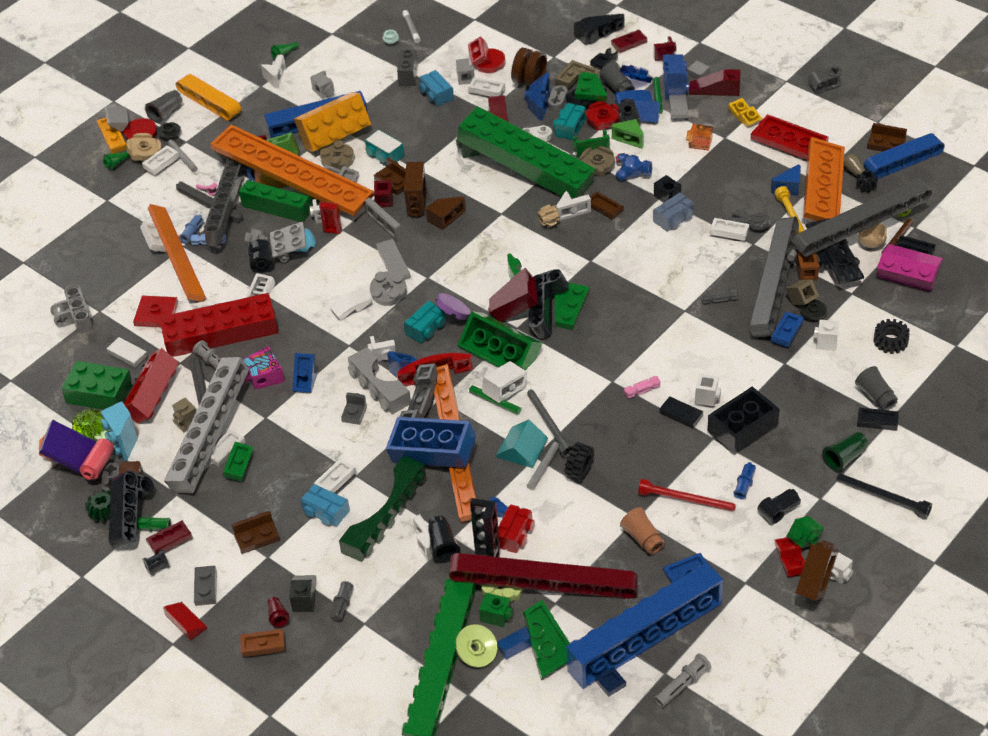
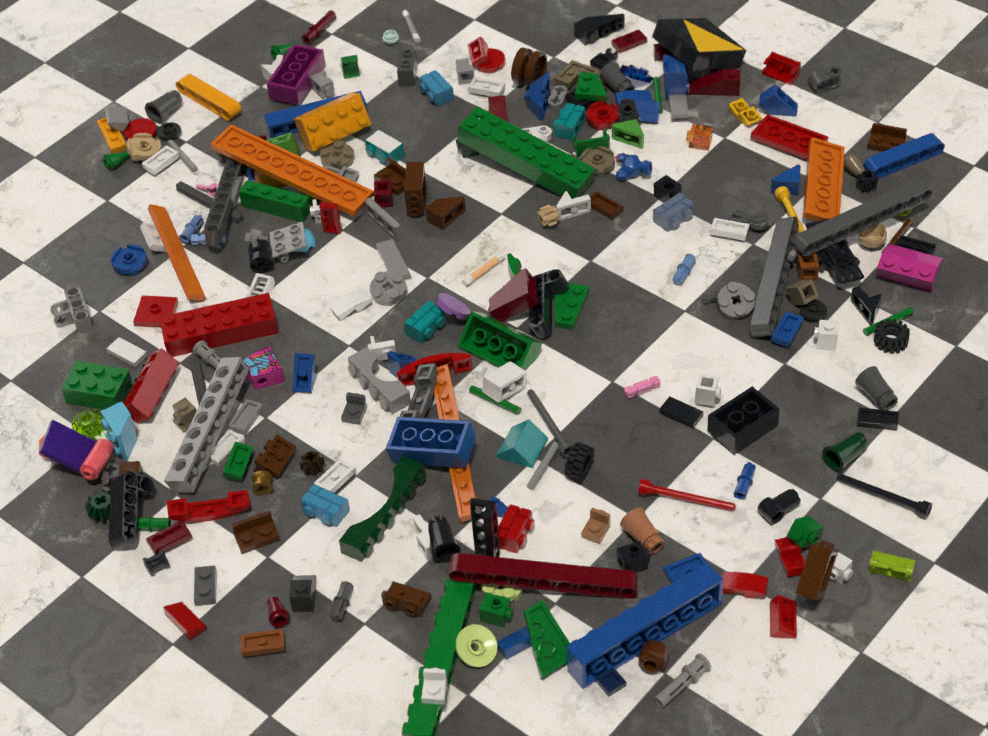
none -> blue plate [111,244,148,276]
none -> red slope [166,490,250,522]
none -> light grey tile [227,399,264,436]
none -> pearl gold wheel [252,470,272,496]
none -> reddish brown bracket [254,434,297,479]
none -> magenta brick [266,44,326,105]
none -> dark brown gear [299,451,325,476]
none -> dark red pin [301,10,337,44]
none -> green slope [340,55,360,79]
none -> reddish brown bracket [381,581,432,618]
none -> white bracket [421,668,447,705]
none -> light nougat bar [462,252,506,287]
none -> medium nougat bracket [581,508,610,544]
none -> black brick [617,541,650,573]
none -> reddish brown head [638,640,669,673]
none -> black tile [652,18,747,70]
none -> medium blue axle [673,254,696,285]
none -> light grey plate [717,281,755,320]
none -> red slope [722,572,769,598]
none -> blue slope [759,84,798,117]
none -> red hinge [762,52,801,85]
none -> red slope [770,594,797,639]
none -> black slope [851,286,882,325]
none -> green bar [863,307,914,336]
none -> lime hinge [869,551,915,581]

